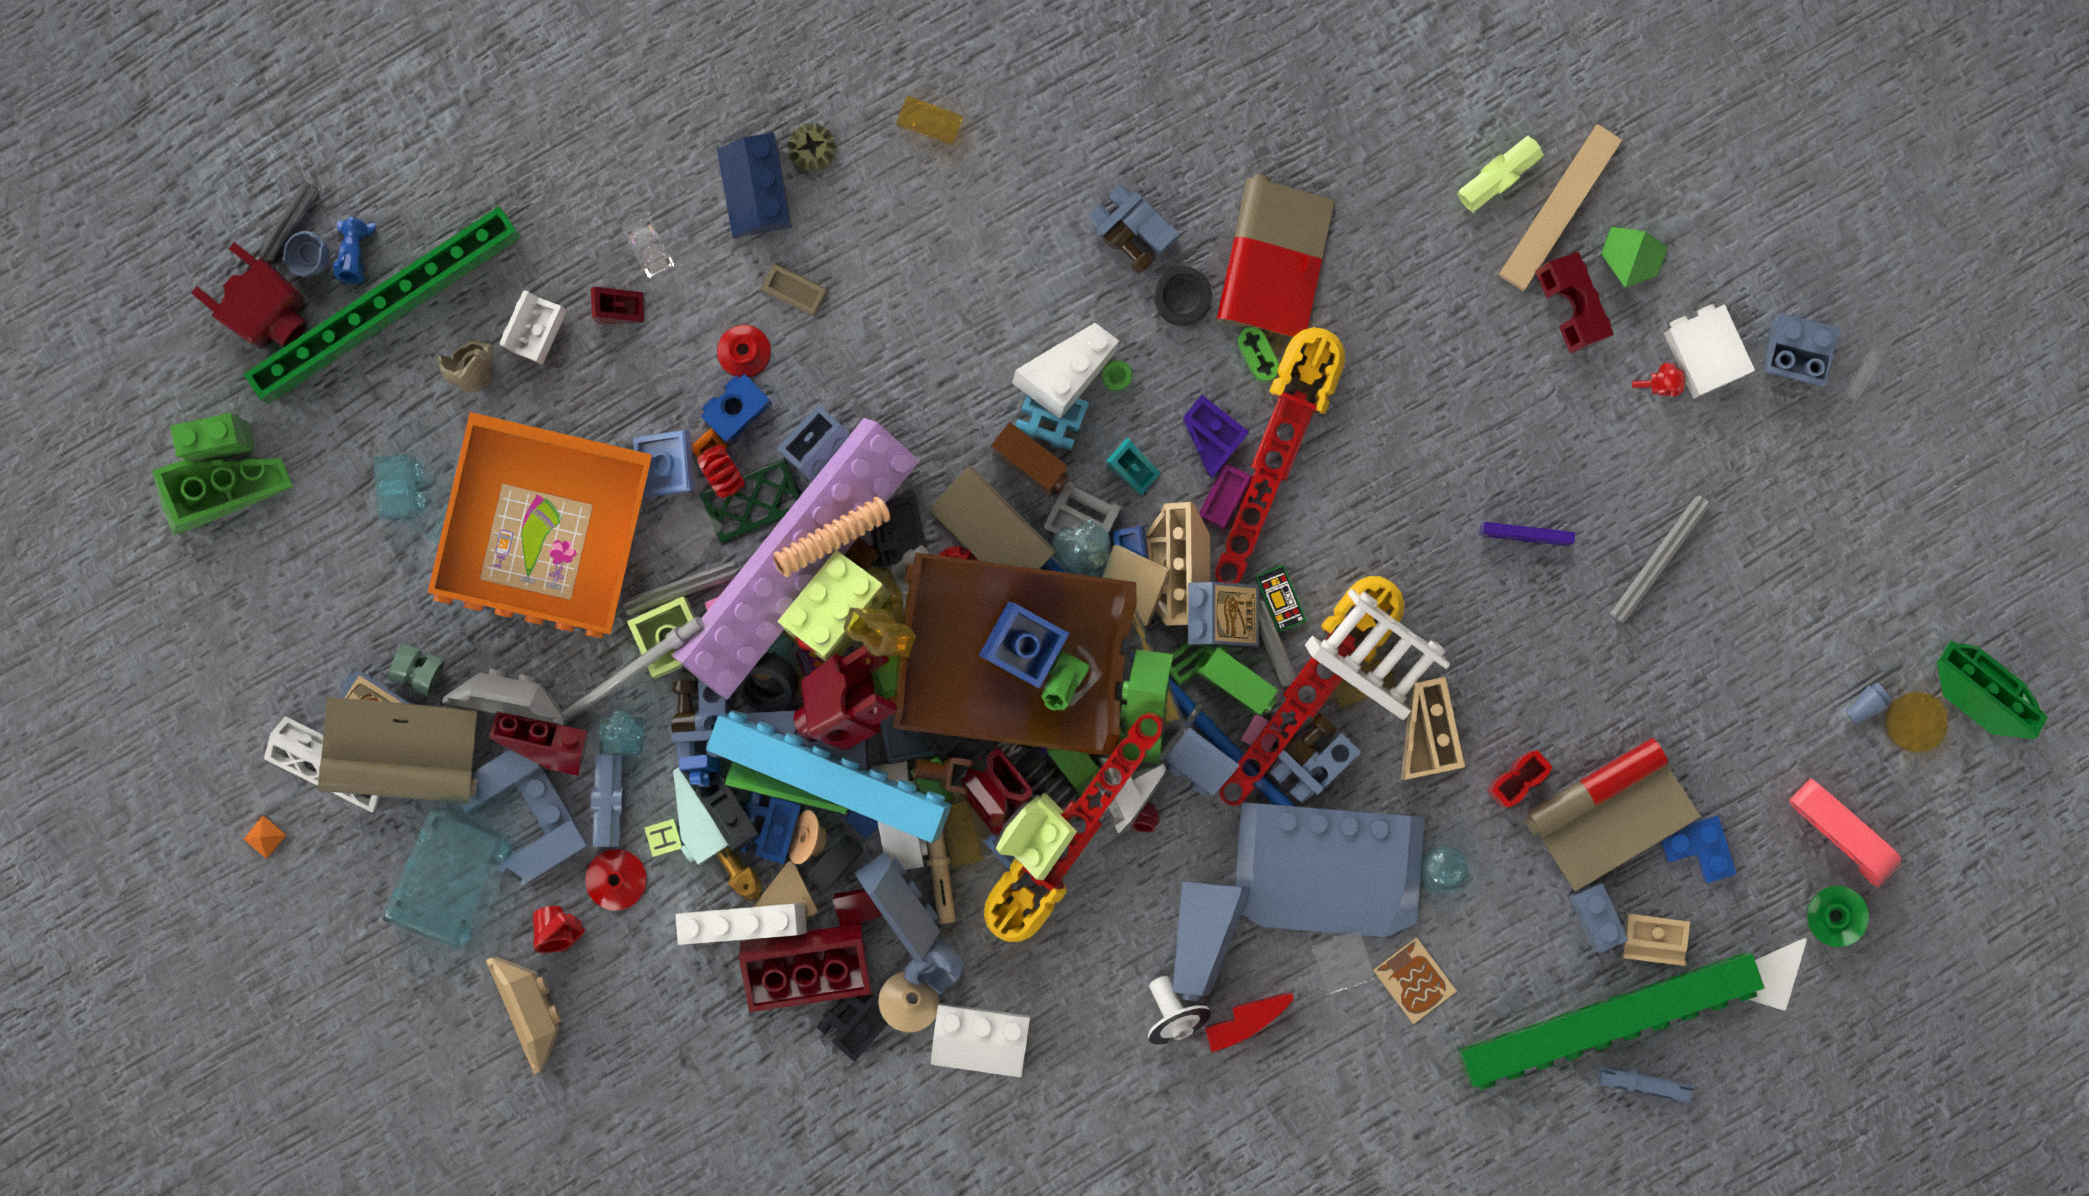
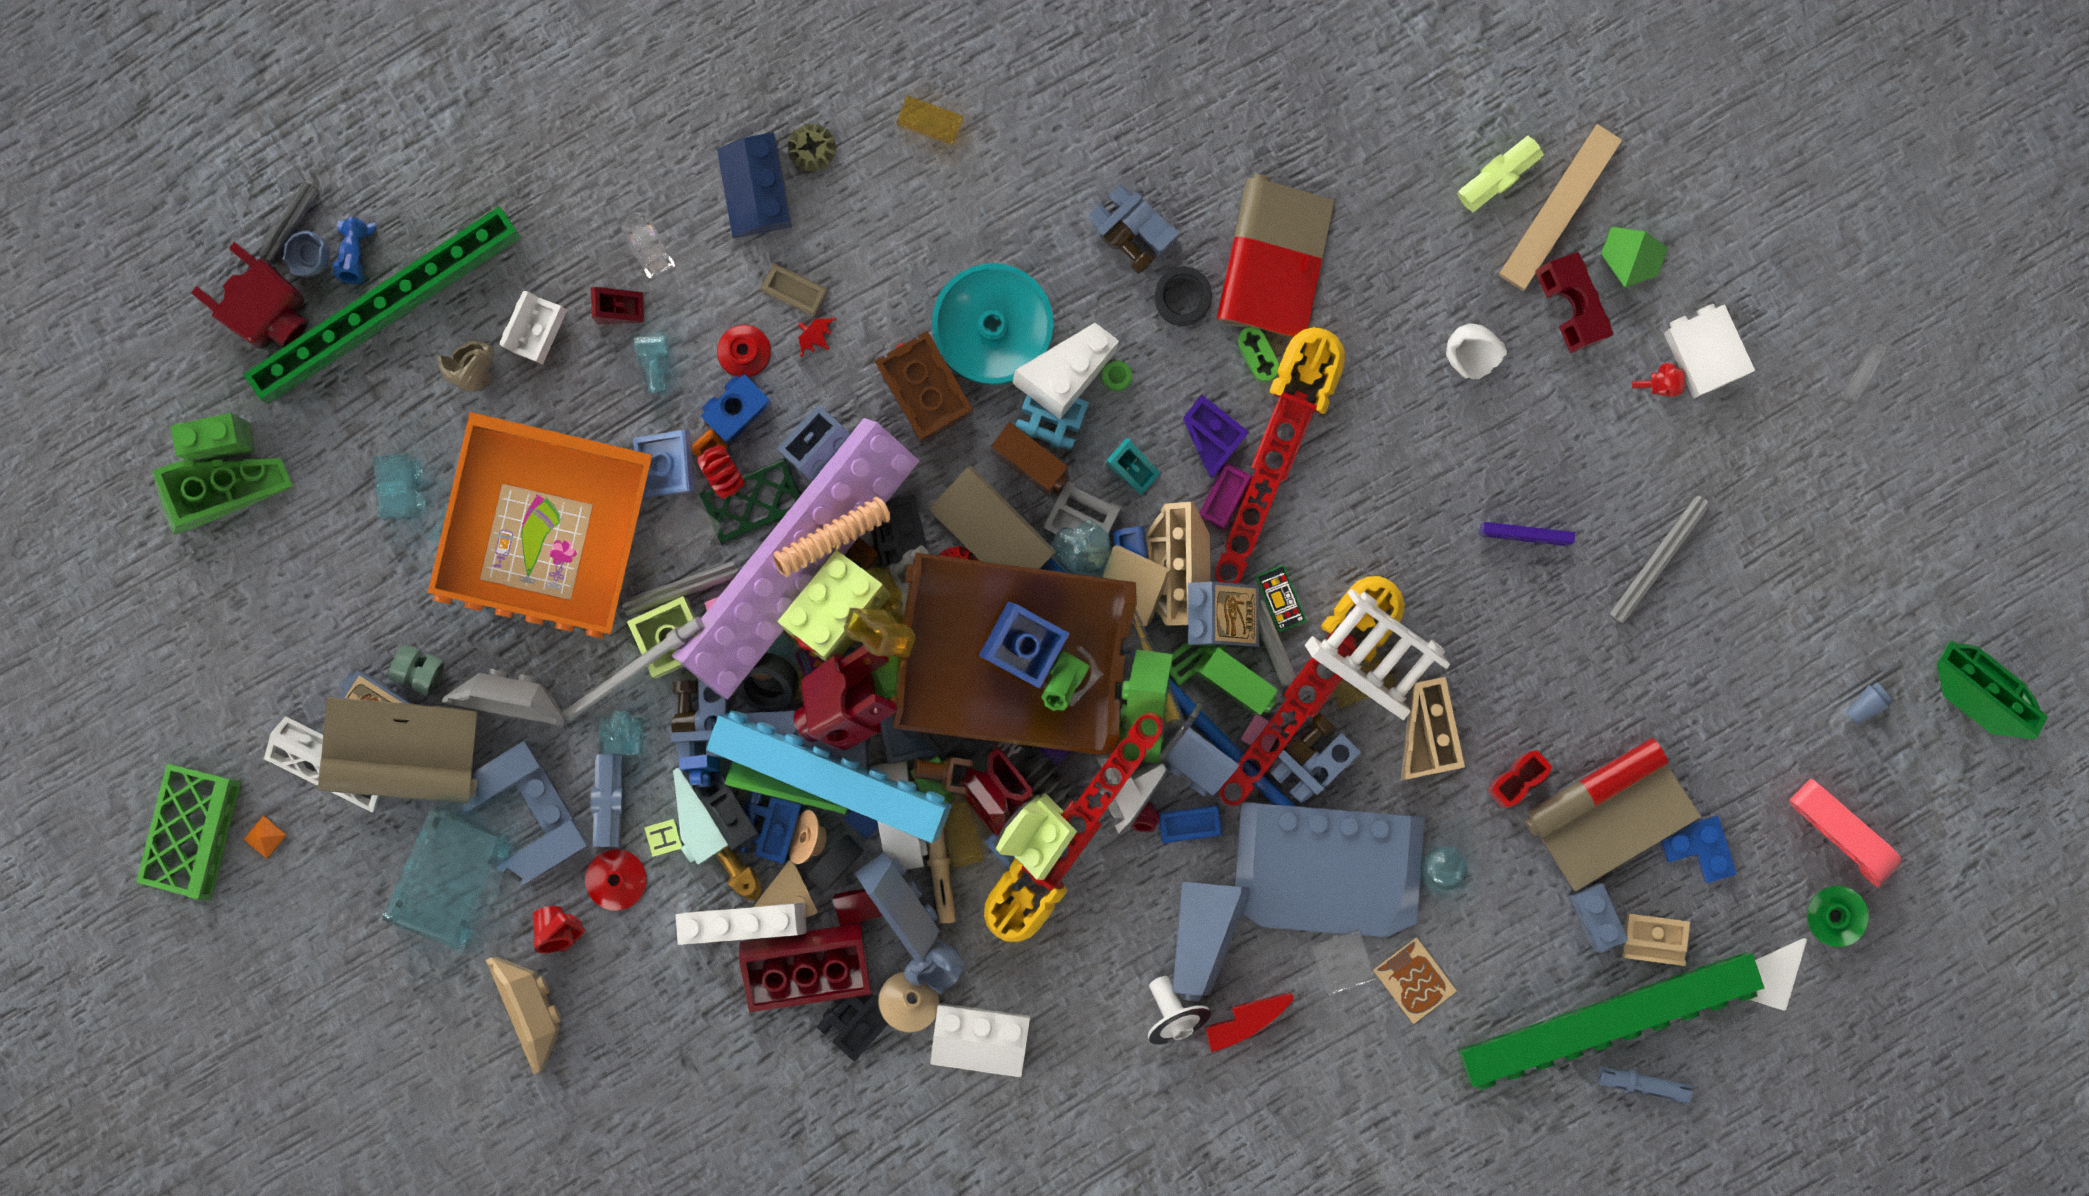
dark red slope [489,711,588,776] -> none
bright green slope [1046,748,1108,797] -> none
sand blue slope [1765,313,1840,387] -> none
clear yellow tile [1885,691,1948,752] -> none
none -> bright green fence [136,763,242,900]
none -> clear light blue pin [634,332,668,393]
none -> red piece [798,317,837,357]
none -> reddish brown piece [874,331,974,444]
none -> teal dish [932,263,1053,385]
none -> blue tile [1159,805,1223,843]
none -> white hair [1446,323,1507,379]

